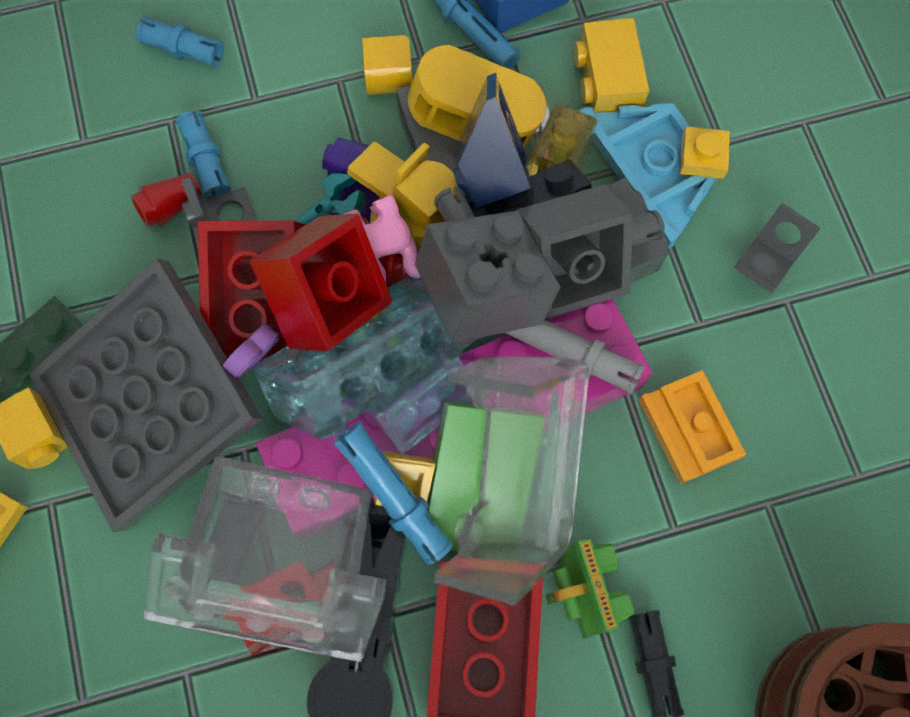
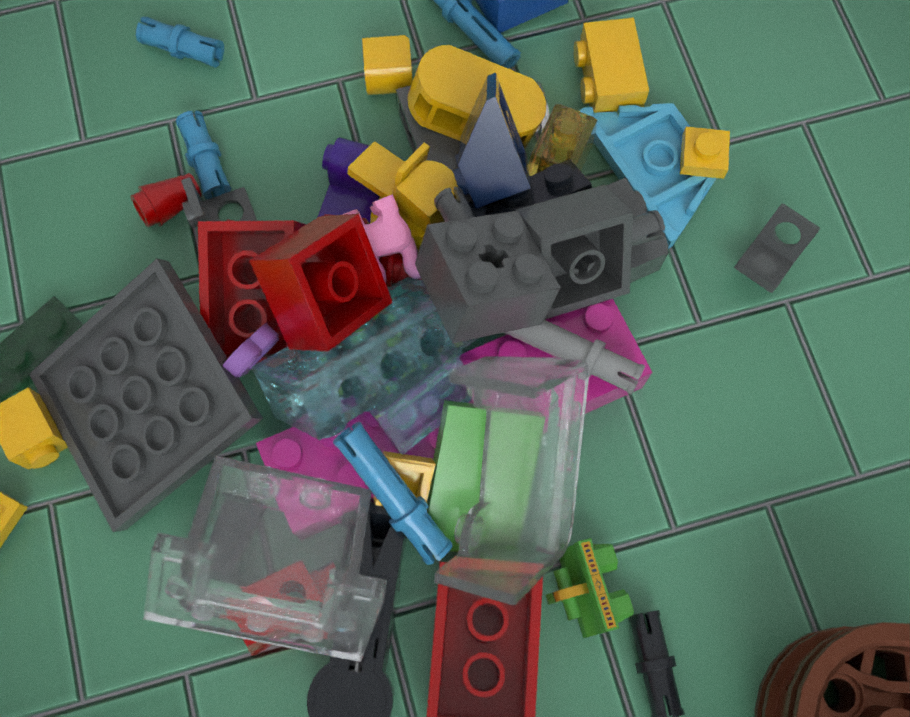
teal bar [294,174,366,224] -> none
light orange plate [638,370,747,485] -> none

